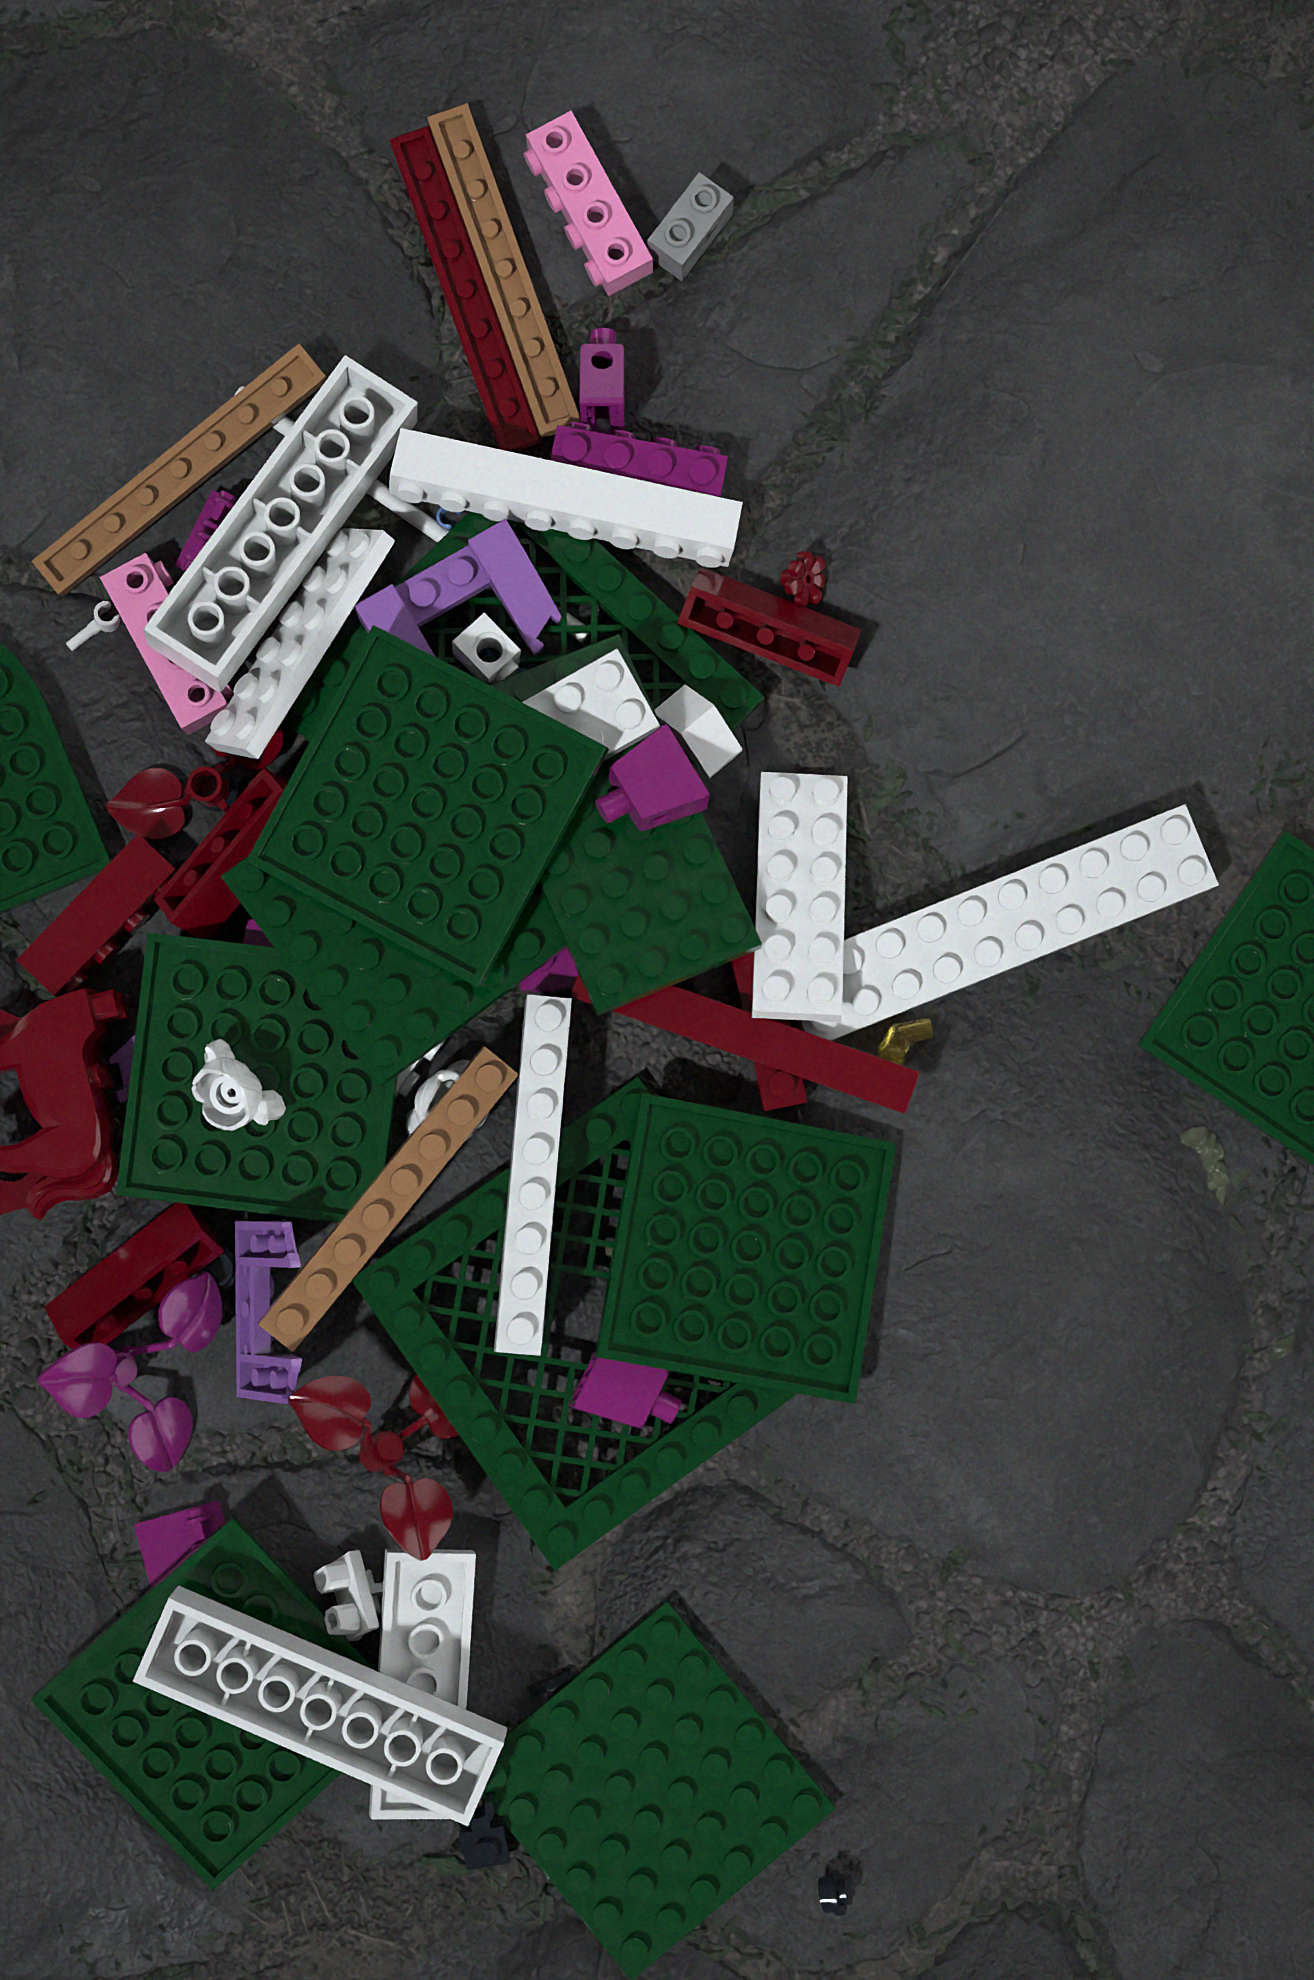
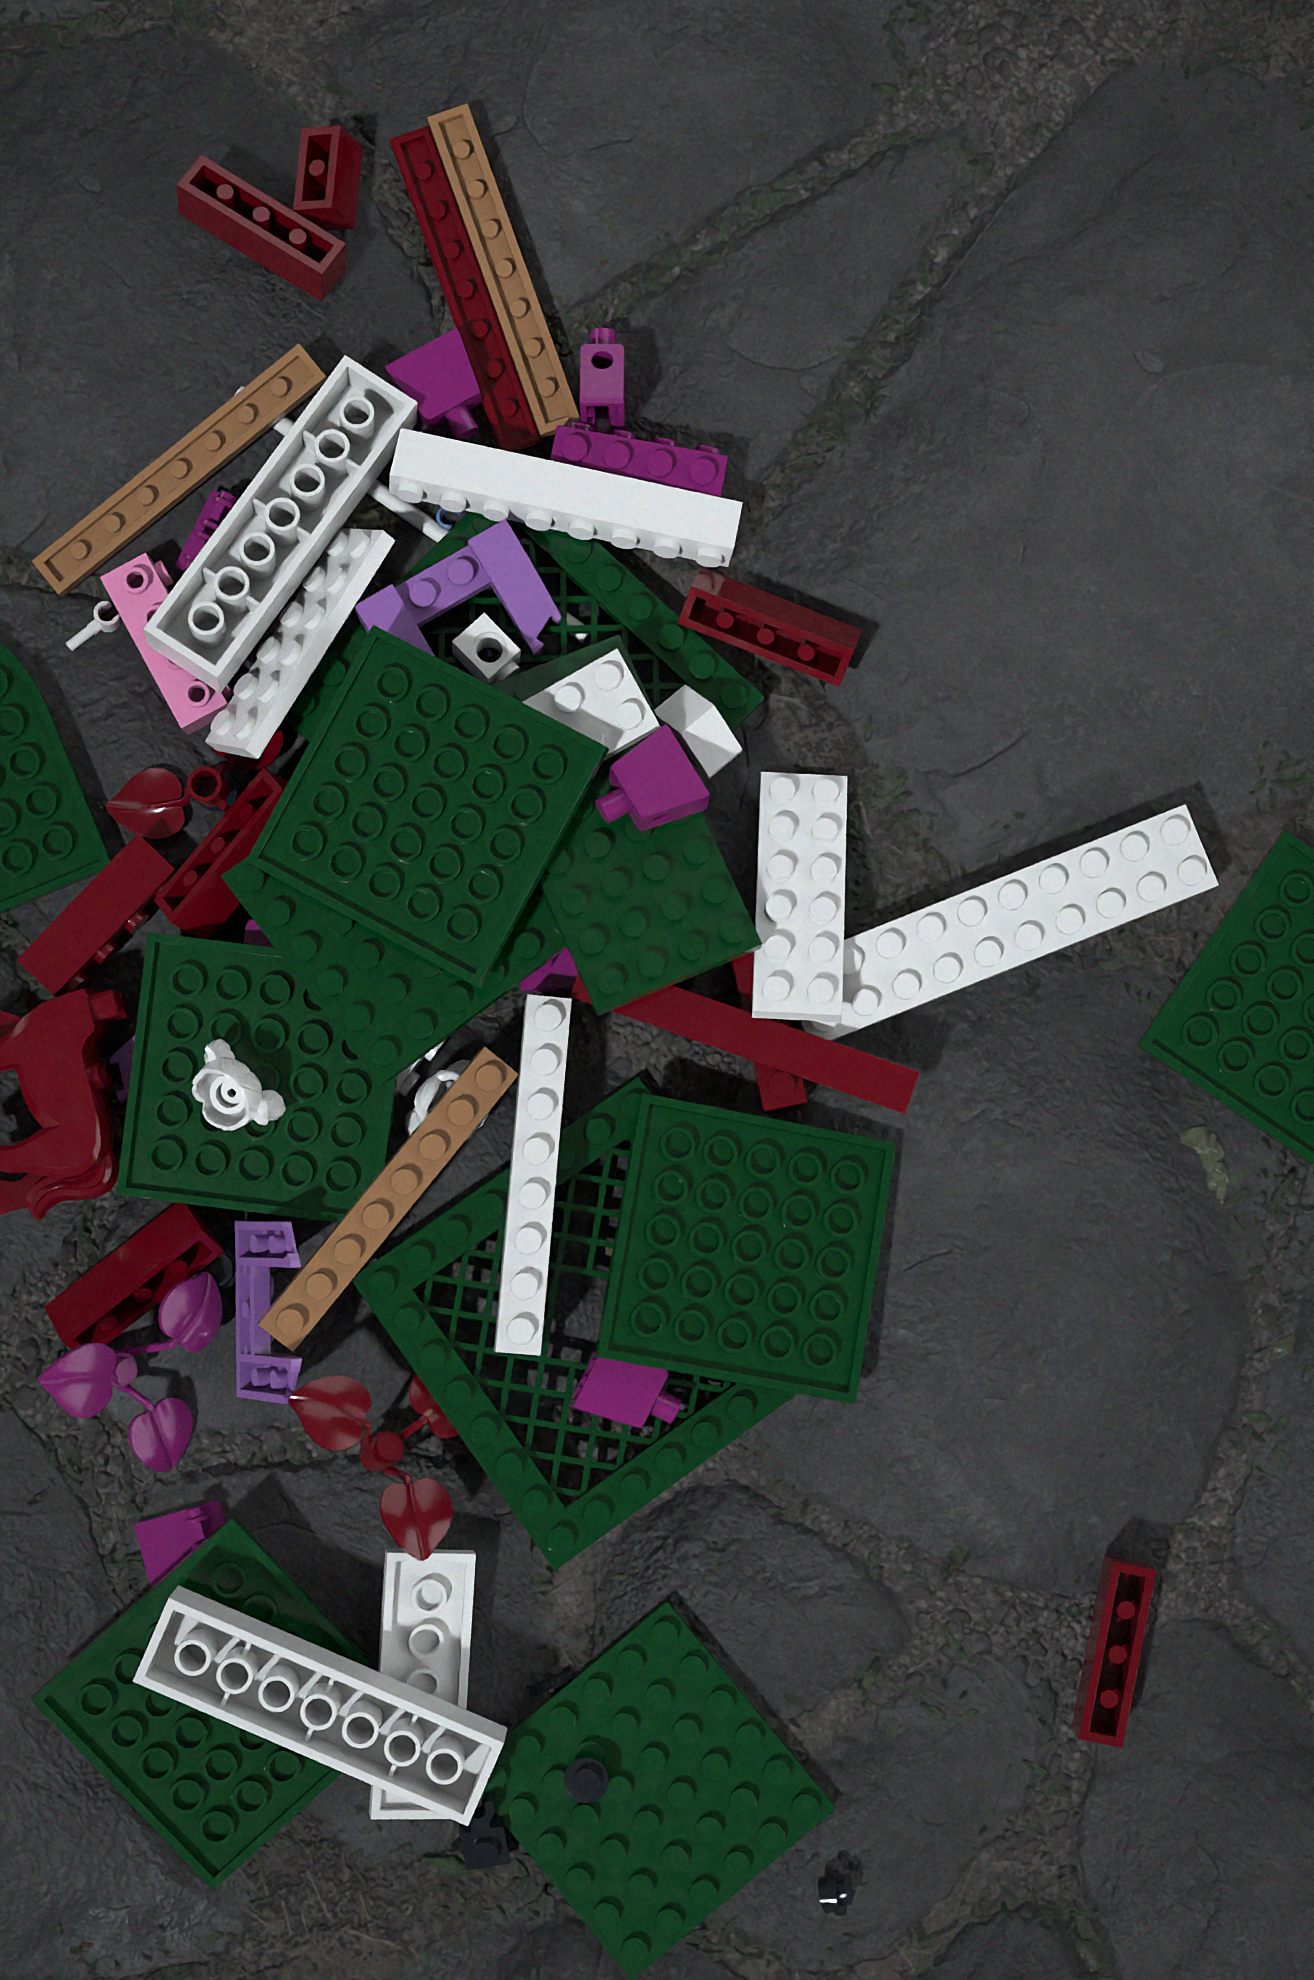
white hips [314,1550,383,1642] -> none
bright pink brick [523,111,653,296] -> none
light grey brick [648,172,734,281] -> none
dark red plant [780,551,826,607] -> none
clear yellow arm [878,1017,933,1065] -> none
none -> dark red brick [177,154,346,302]
none -> dark red brick [293,125,363,231]
none -> magenta torso [385,327,482,441]
none -> black plate [564,1757,609,1803]
none -> dark red brick [1071,1554,1156,1748]

